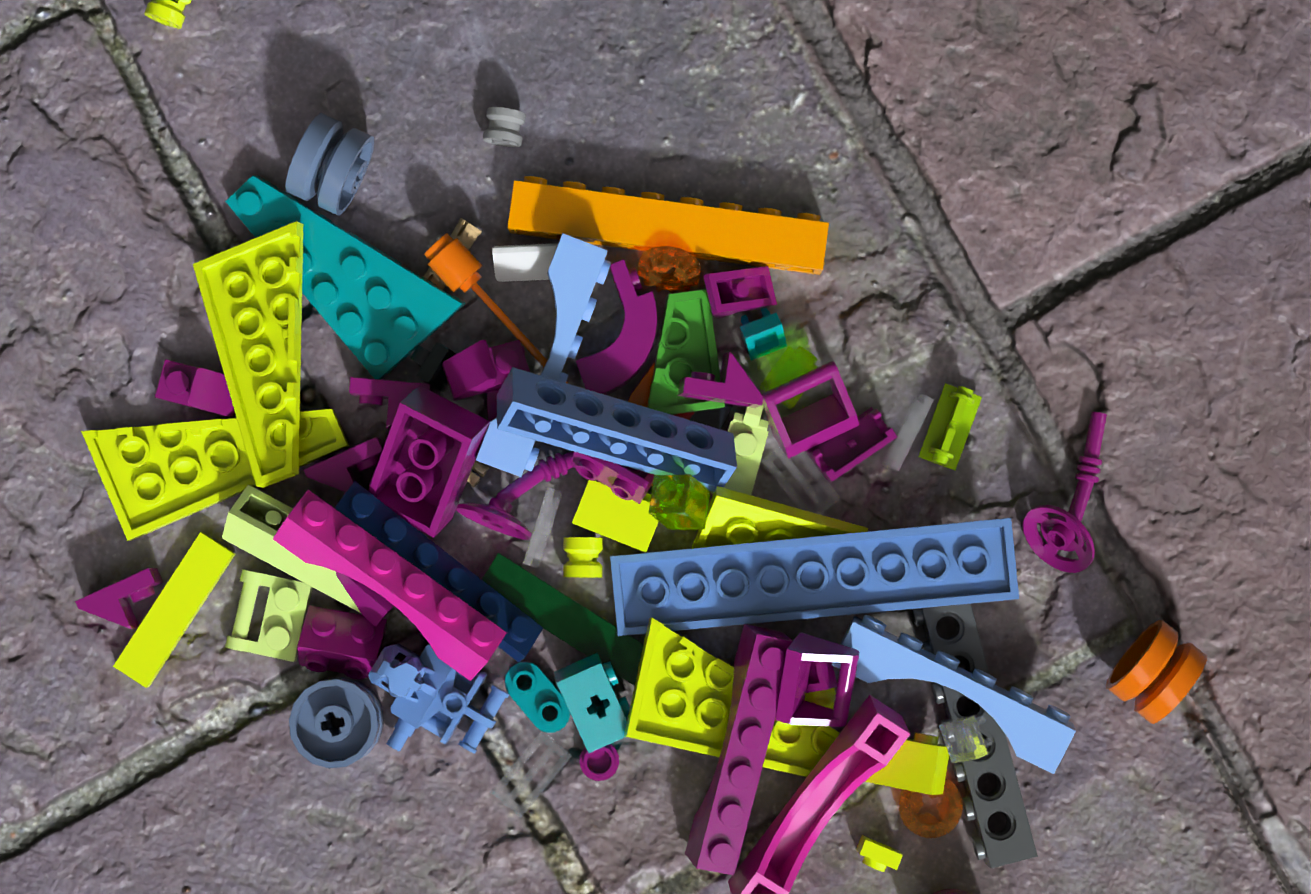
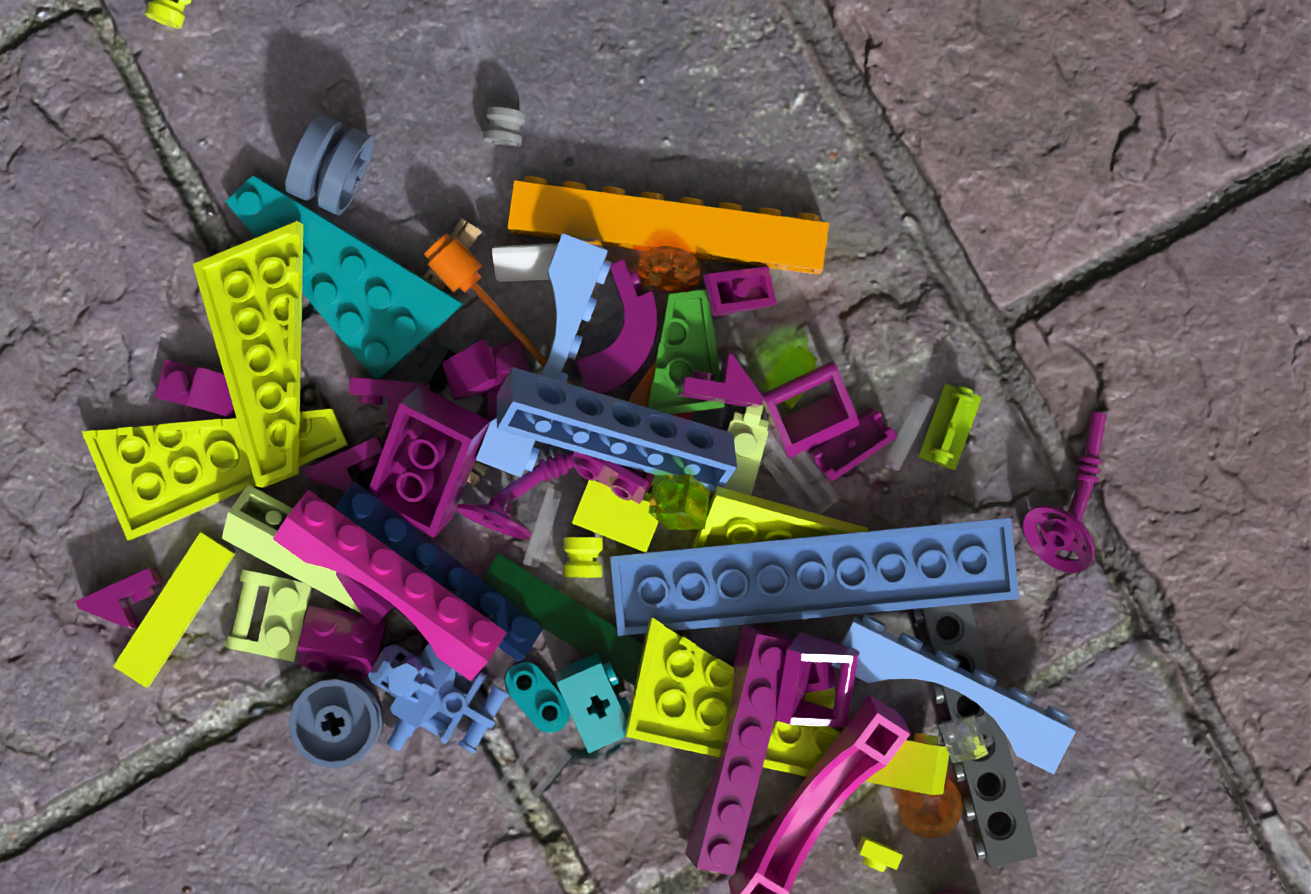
magenta plate [579,744,619,781] -> none
teal tile [740,307,787,361] -> none
orange wheel [1106,620,1207,724] -> none

